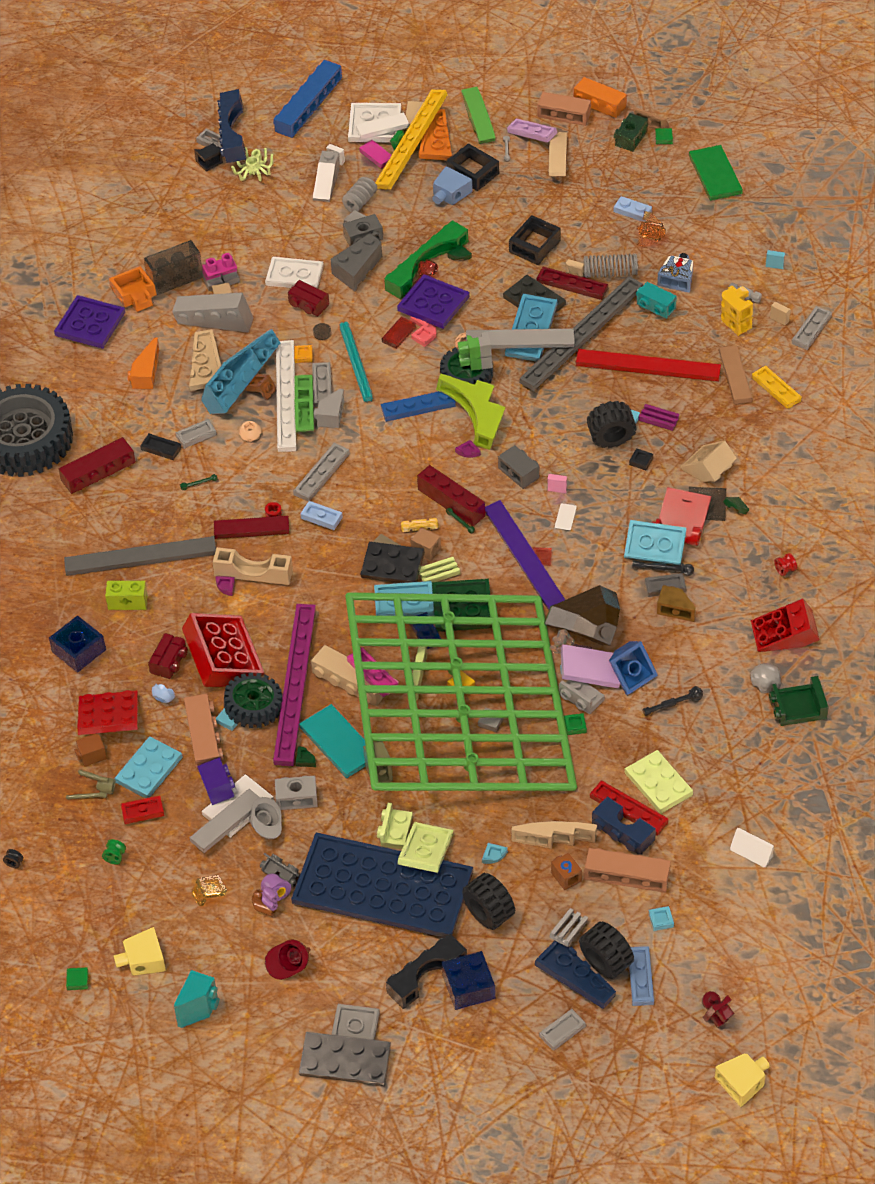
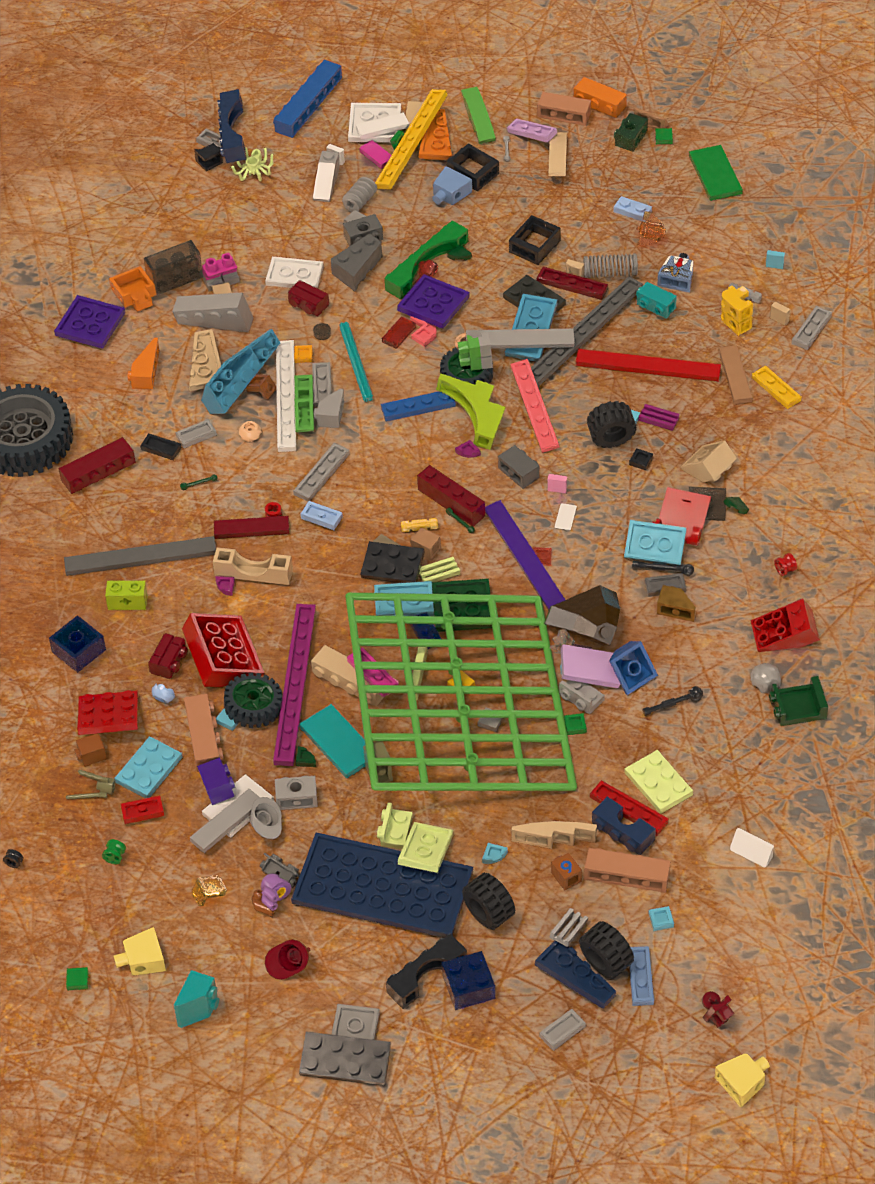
none -> coral tile [510,359,560,453]

